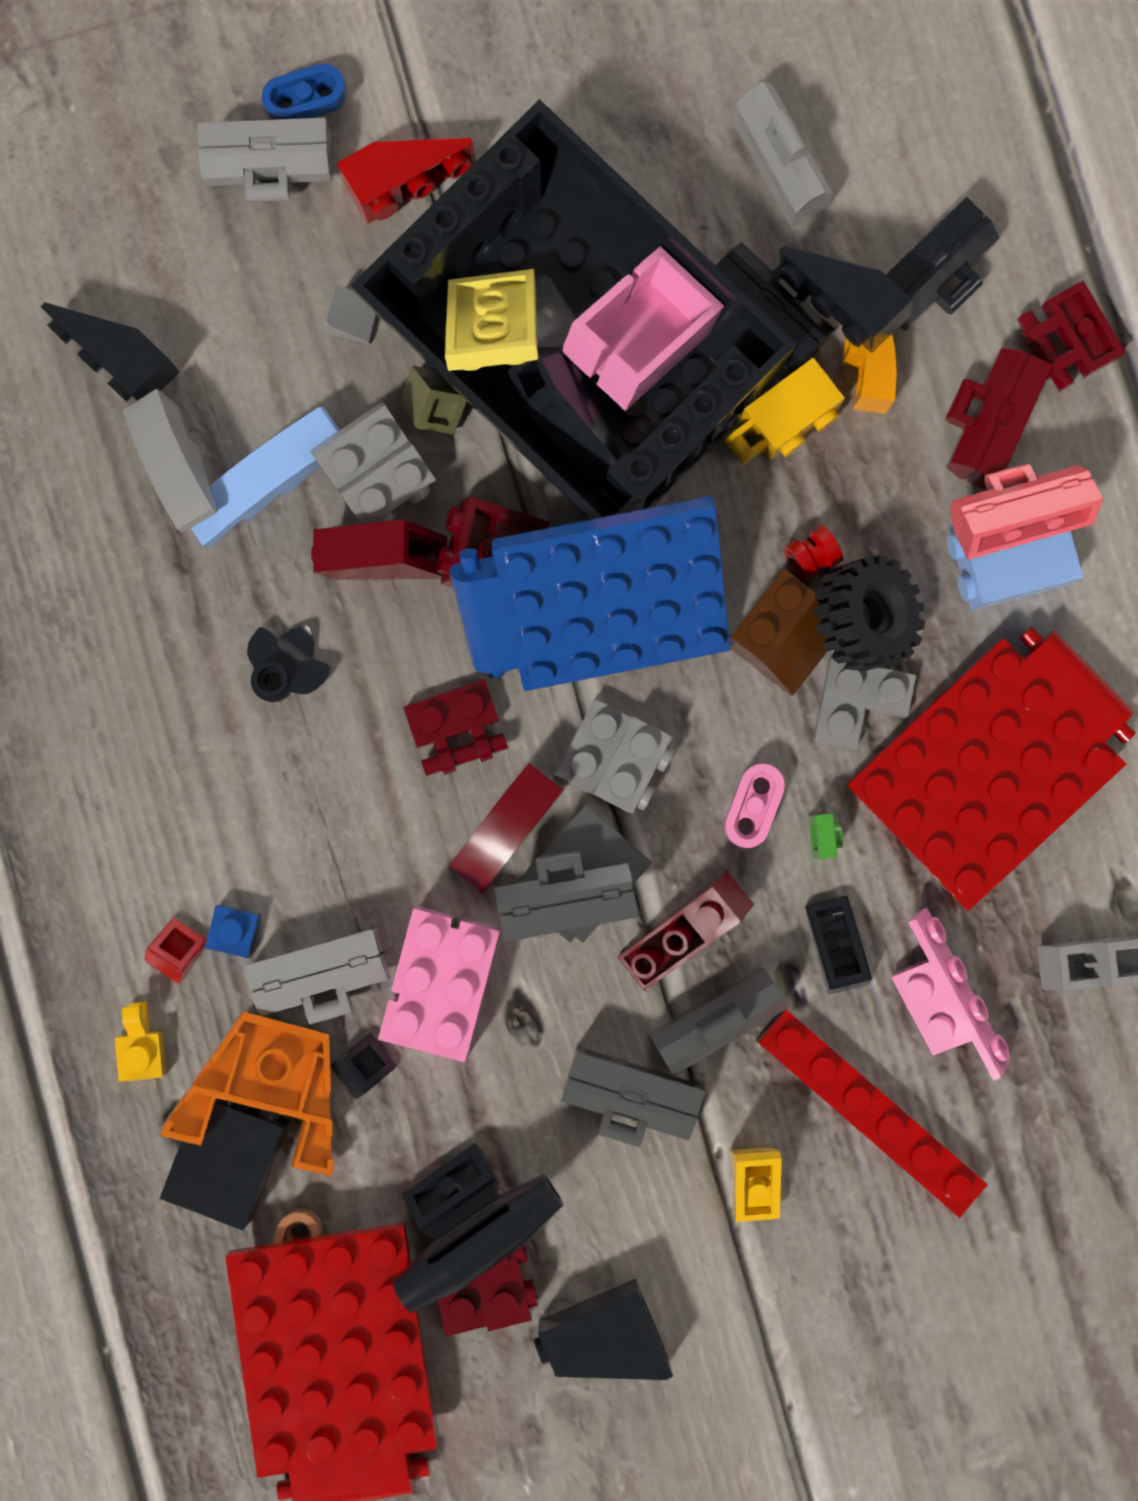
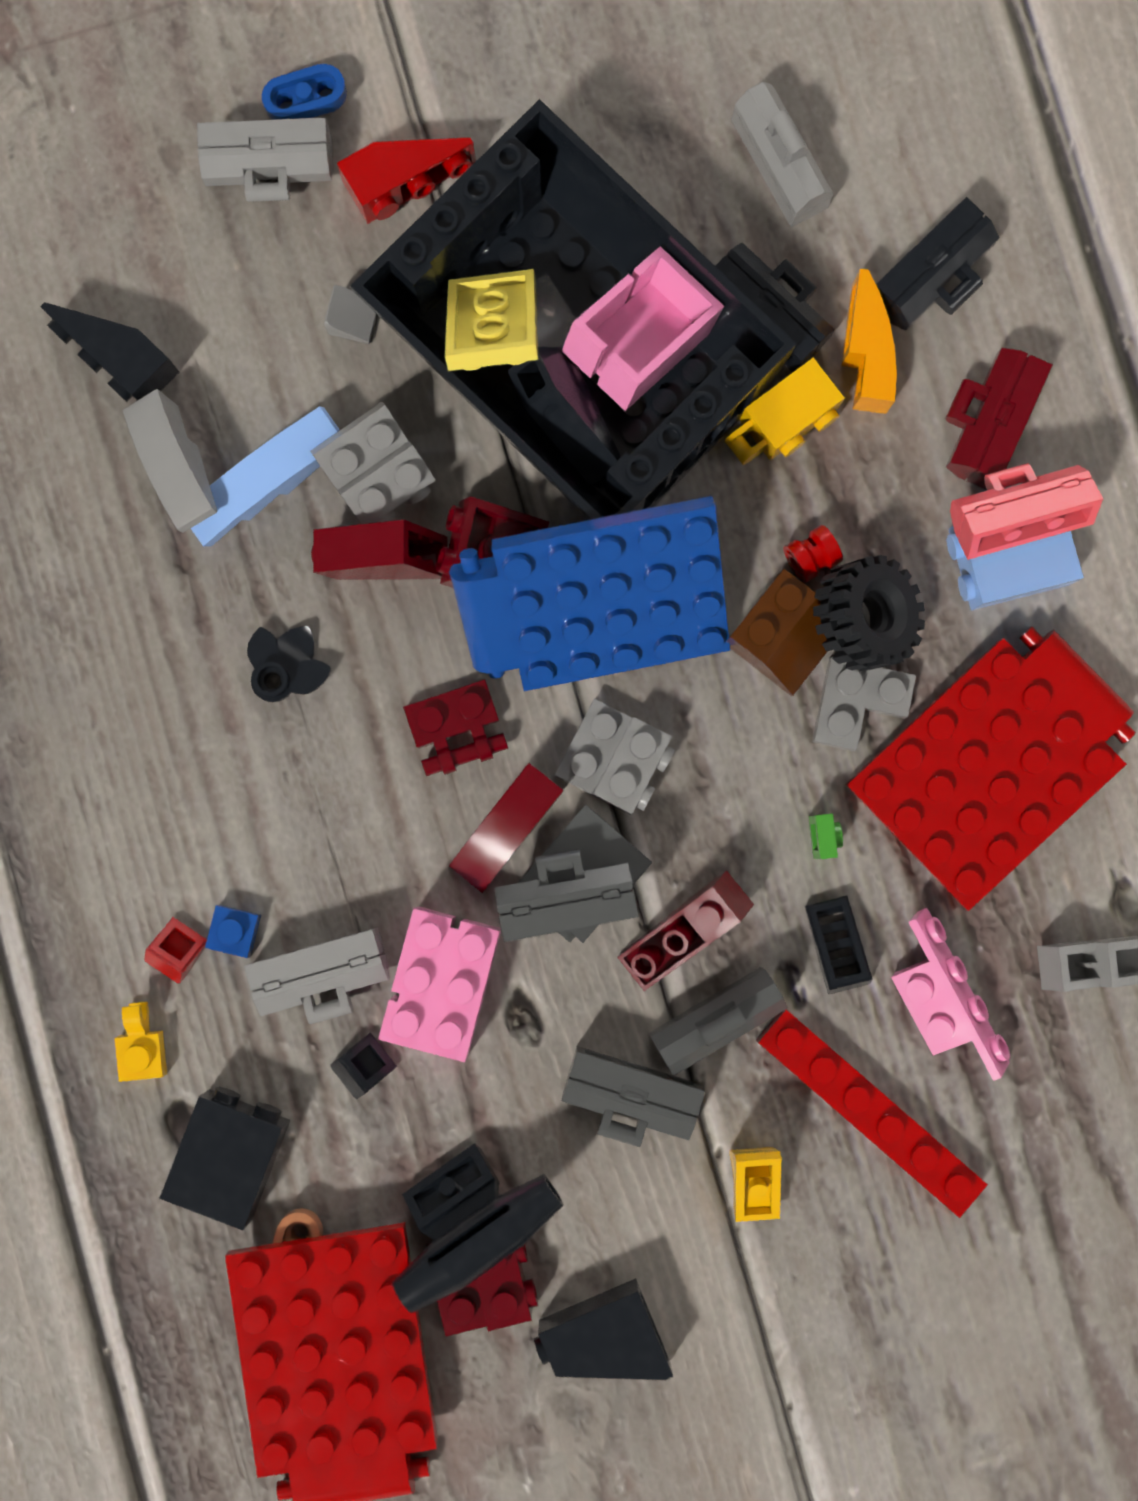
orange wing [159,1011,334,1177] -> none
olive panel [399,365,467,435] -> none
bright pink plate [724,764,785,848] -> none
black slope [779,245,912,353] -> none
dark red plate [1017,280,1126,392] -> none

